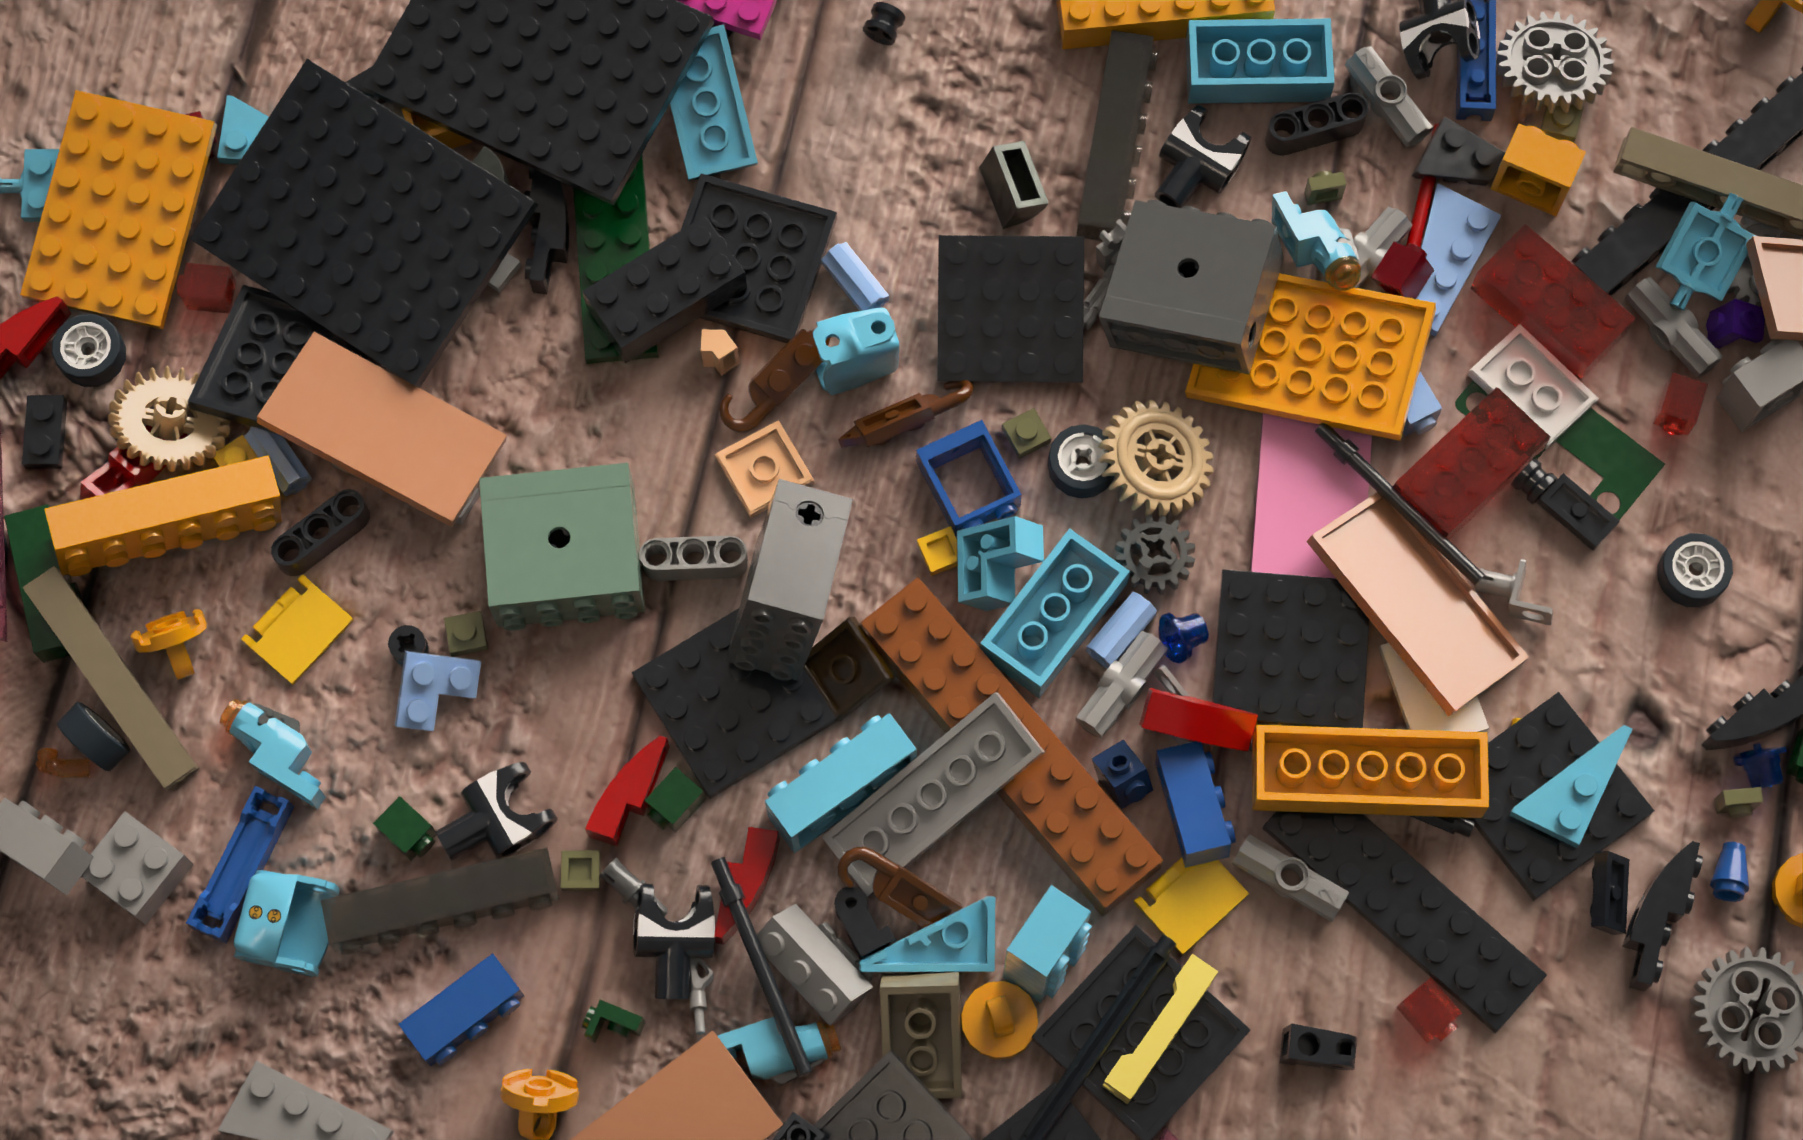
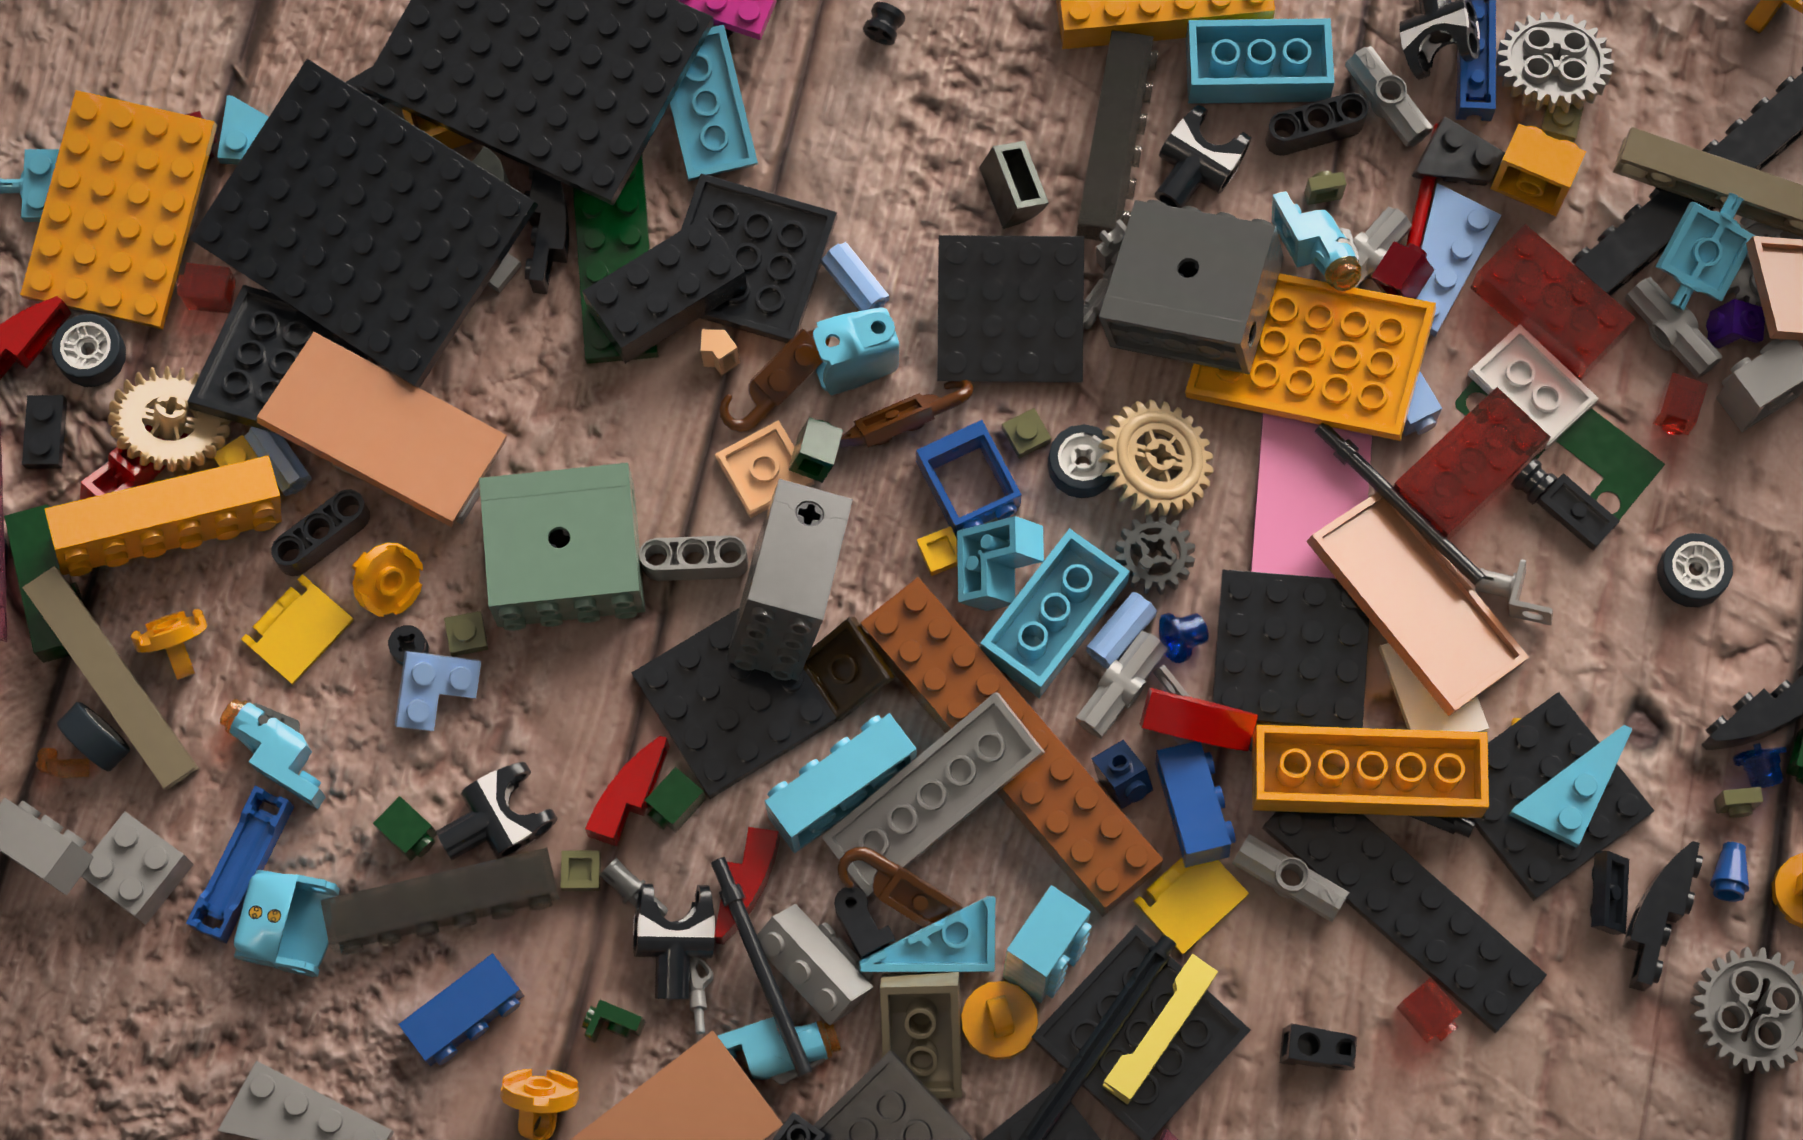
none -> light orange tile [352,543,423,617]
none -> brick [789,417,843,483]

